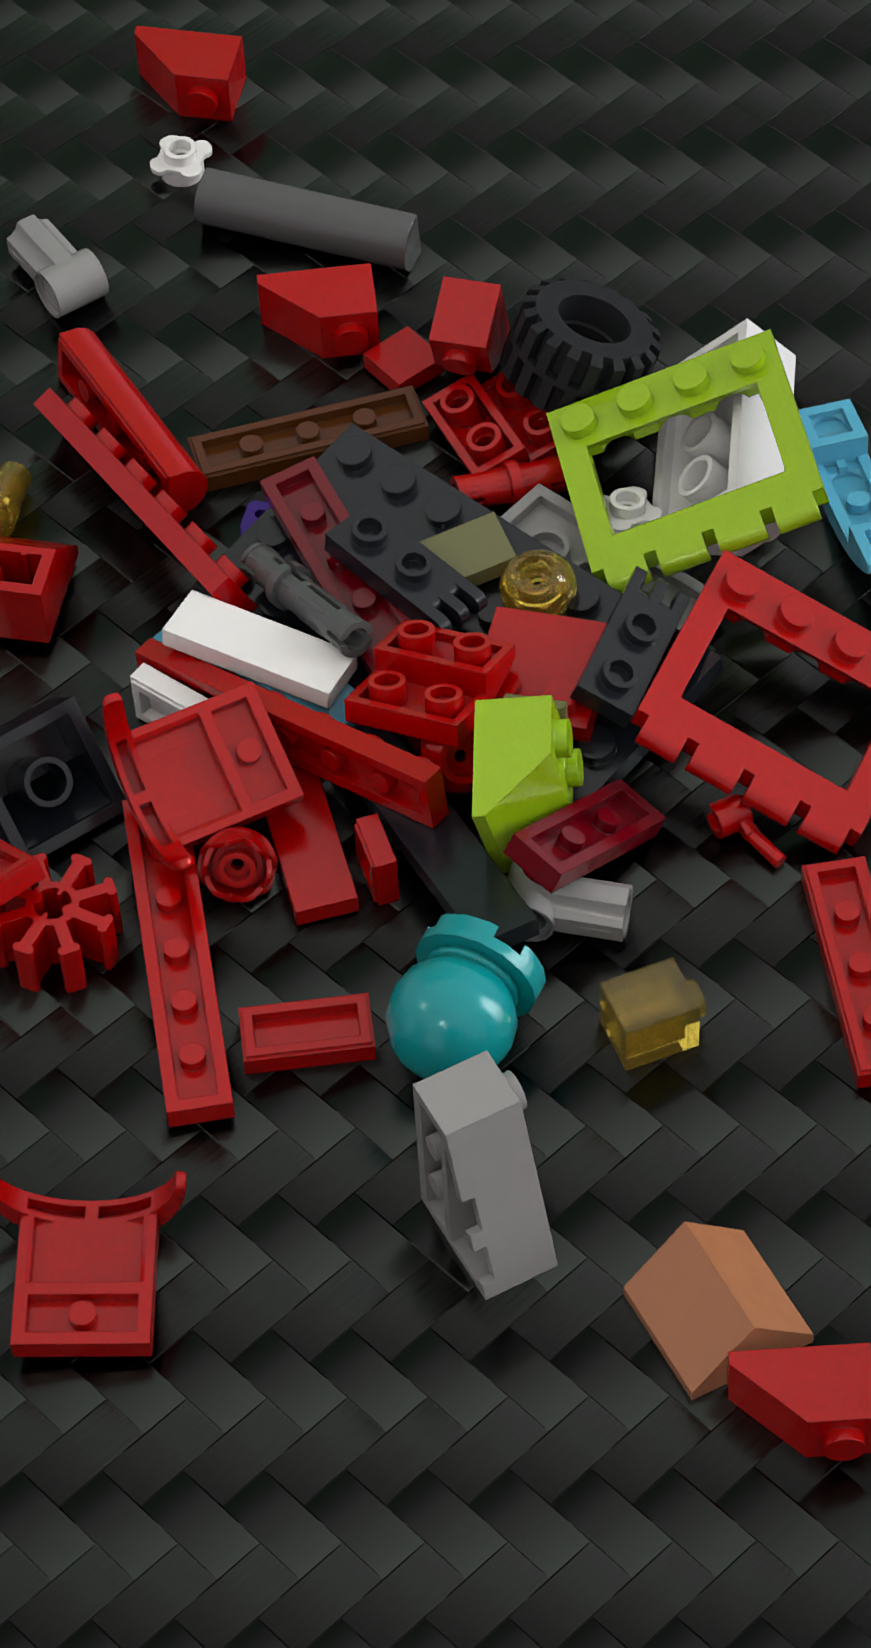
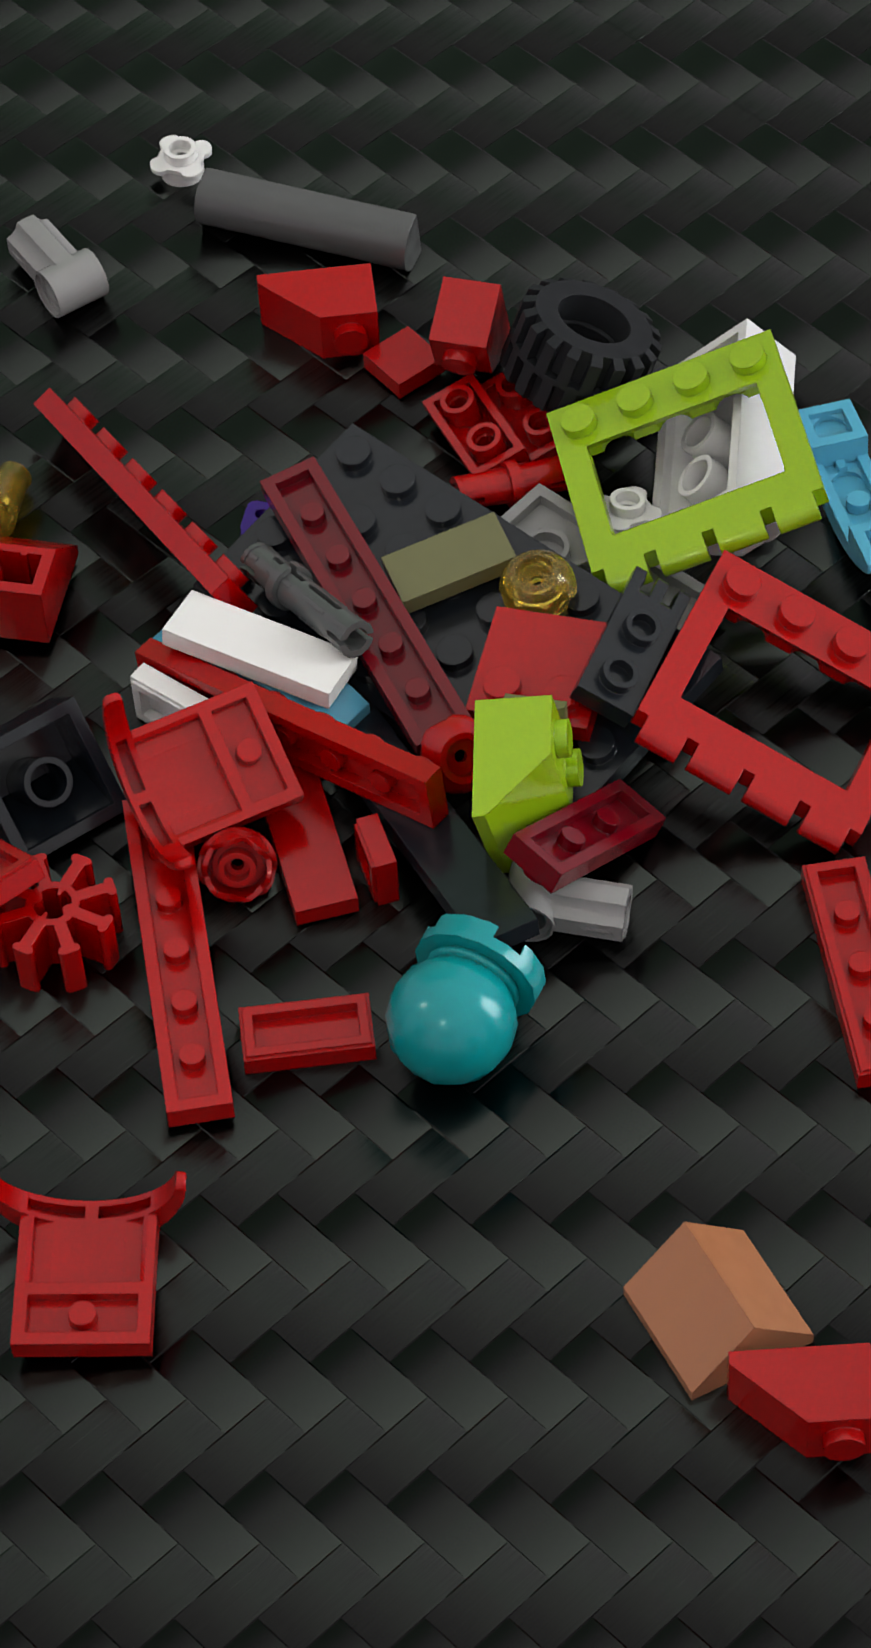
red brick [58,328,208,512] -> none
red slope [134,26,246,121] -> none
reddish brown tile [187,385,430,492] -> none
black hinge [325,502,488,630] -> none
red slope [344,620,516,748] -> none
light grey wedge [413,1050,558,1300] -> none
clear yellow brick [600,957,706,1071] -> none
red hand [707,794,787,868] -> none

